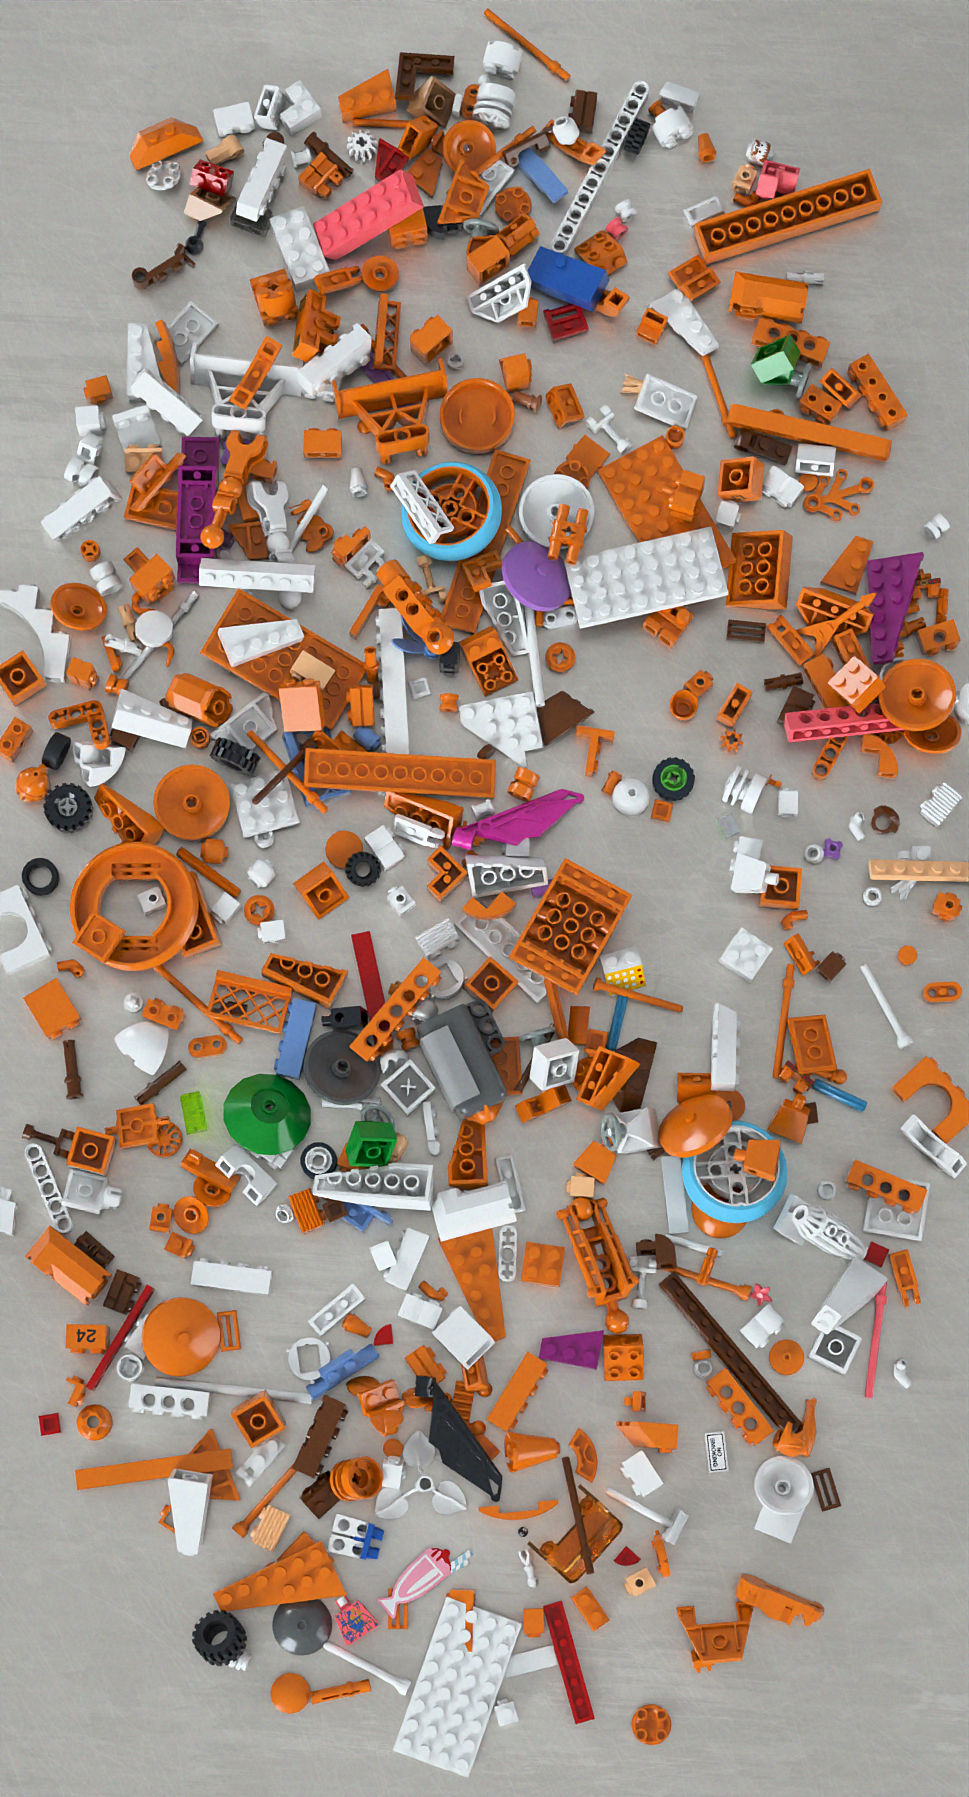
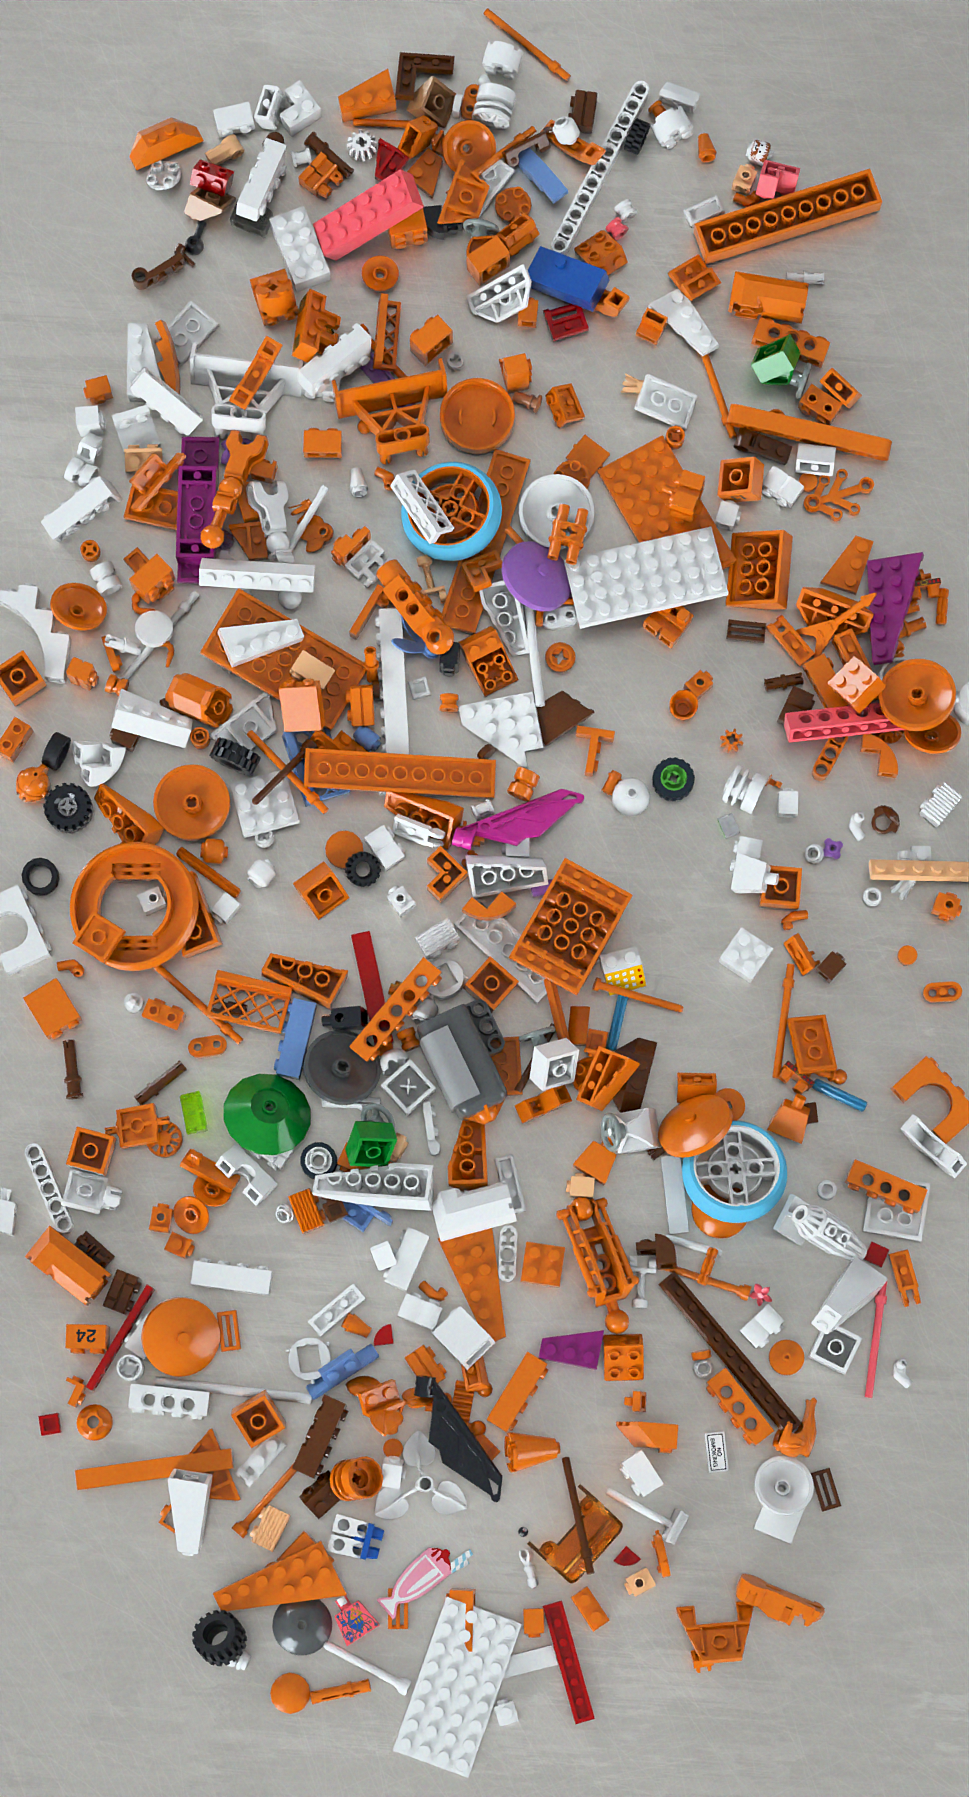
reddish brown bar [22,1124,75,1159] -> none
orange beam [48,700,110,750] -> none
white brick [114,1021,168,1076] -> none
light nougat pin [118,604,140,643] -> none
orange gear [244,895,275,926] -> none
white brick [257,920,287,945] -> none
orange hinge [313,266,364,295] -> none
orange slope [479,1500,558,1520] -> none
orange tile [568,1428,598,1483] -> none
white bar [586,405,632,454] -> none
orange dish [632,1704,672,1745] -> none
orange tile [651,799,674,823] -> none
white wedge [711,1003,740,1091] -> none
orange brick [716,683,753,729] -> none
orange torso [734,1140,781,1182] -> none
orange brick [847,353,908,431] -> none
white piece [861,964,914,1049] -> none
orange brick [915,619,961,656] -> none
white wheel [923,514,950,540] -> none

